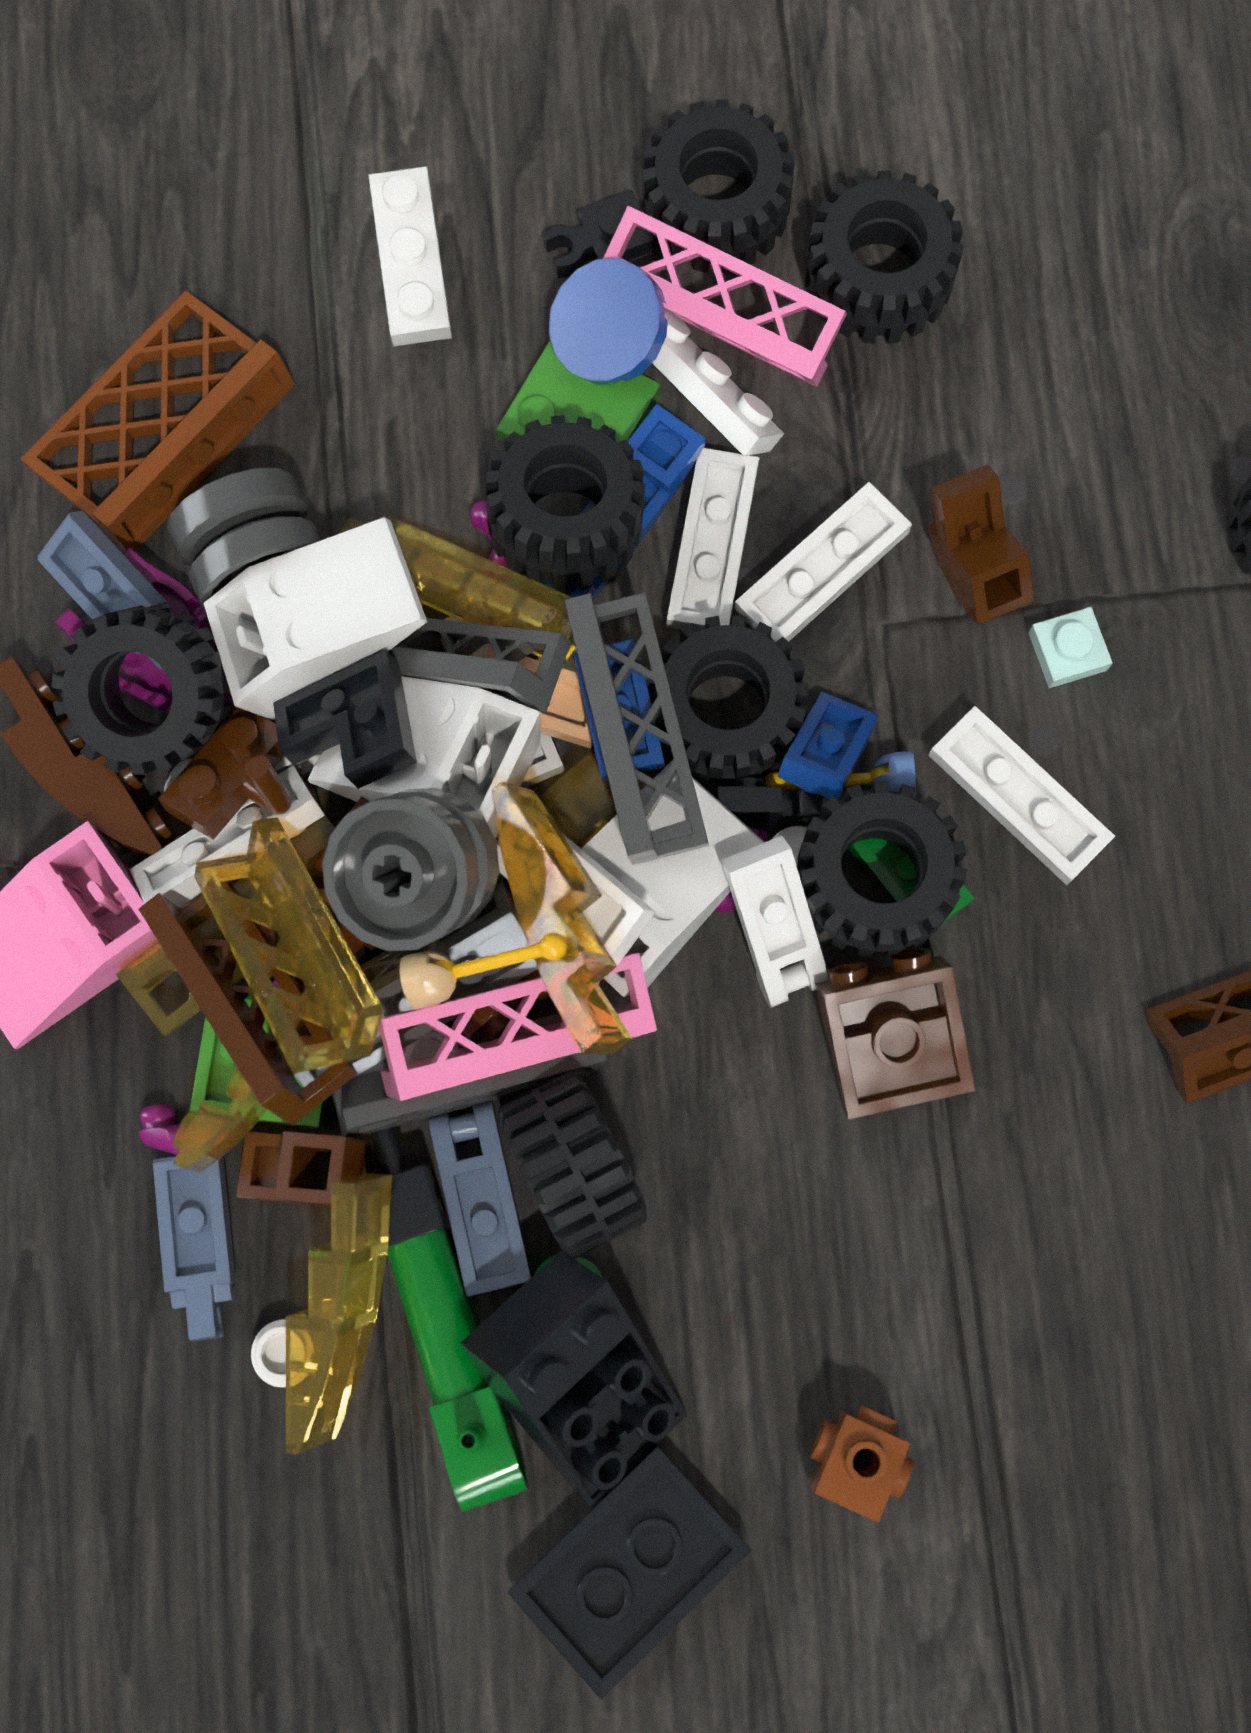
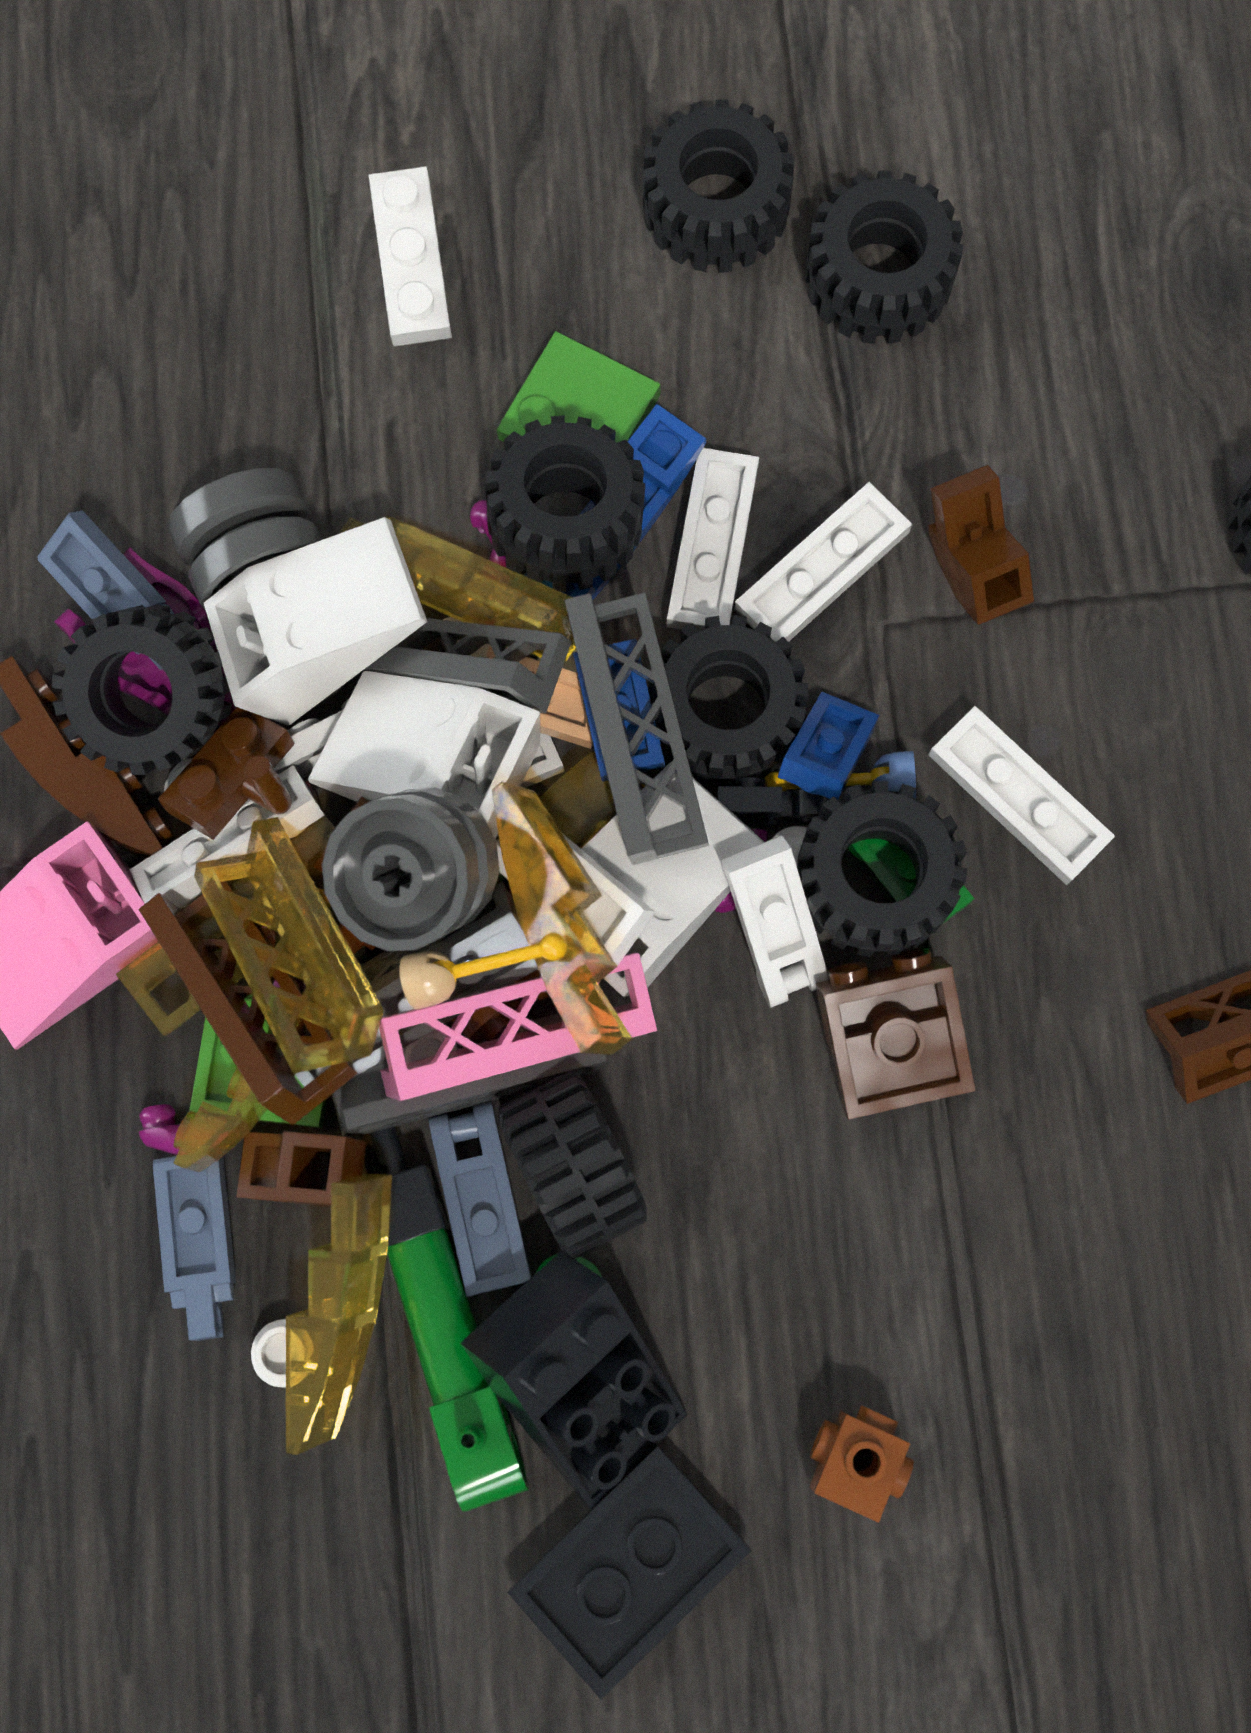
dark orange fence [21,291,296,551] -> none
black plate [273,650,417,789] -> none
black plate [543,190,655,278] -> none
tile [549,258,668,385] -> none
bright pink fence [603,206,847,387] -> none
white plate [652,310,784,456] -> none
light aqua plate [1028,607,1113,688] -> none

